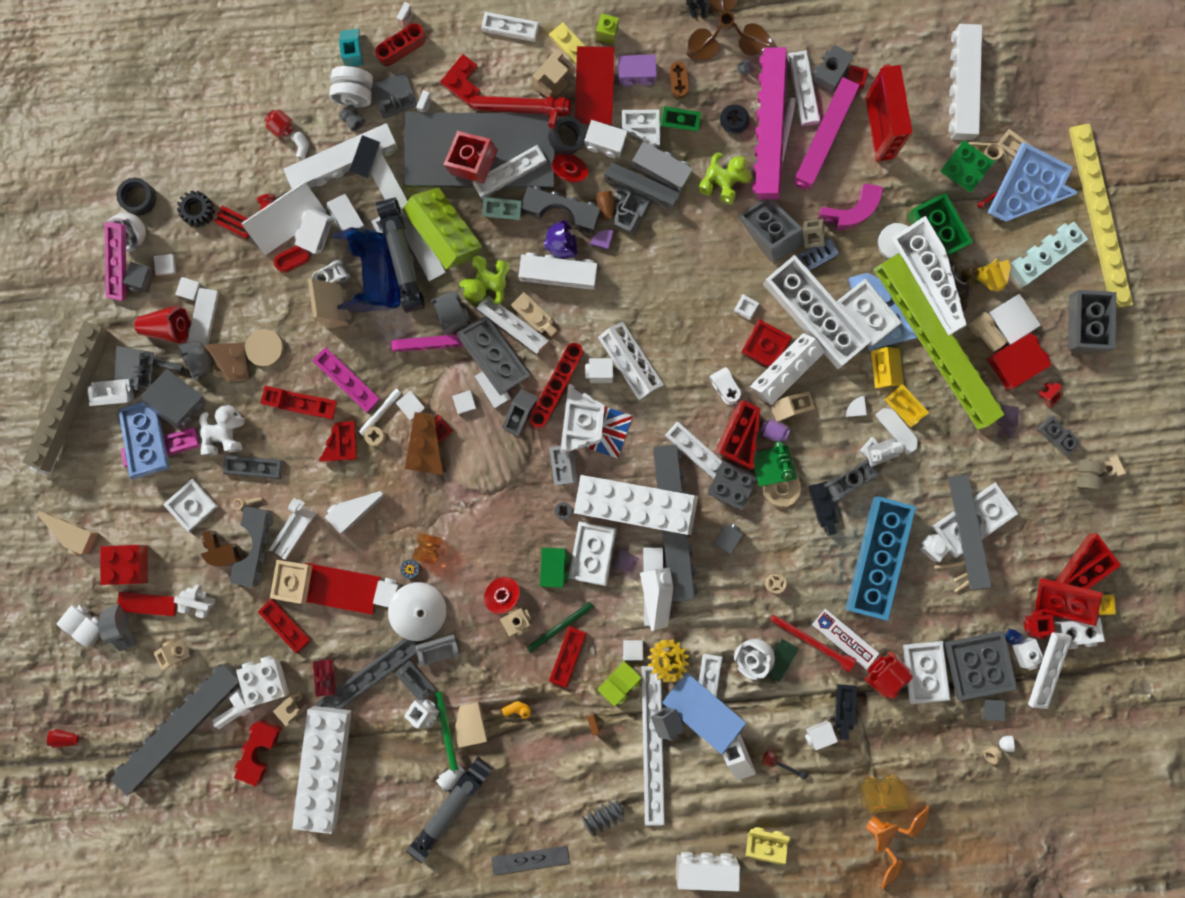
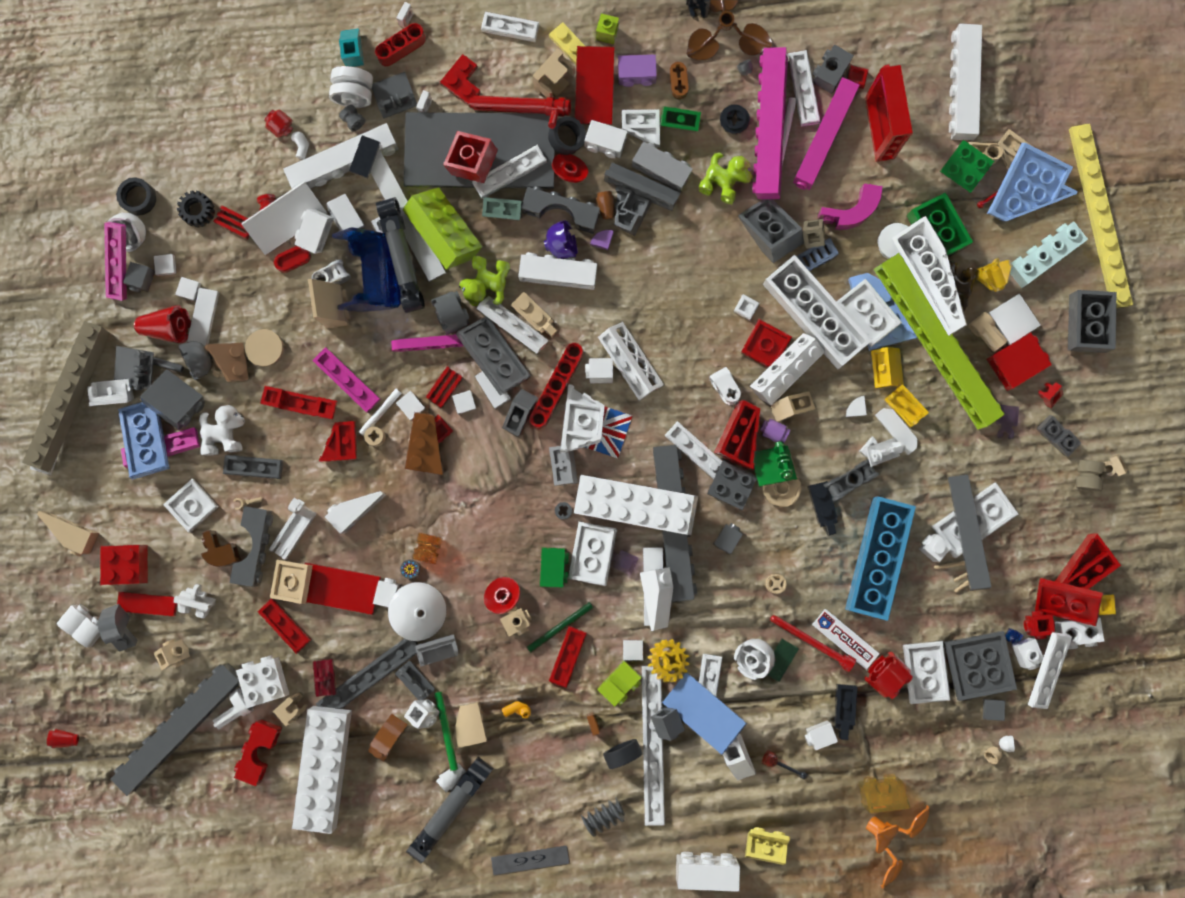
none -> dark orange brick [368,714,408,762]
none -> red tile [426,366,463,408]
none -> black tyre [603,739,643,769]

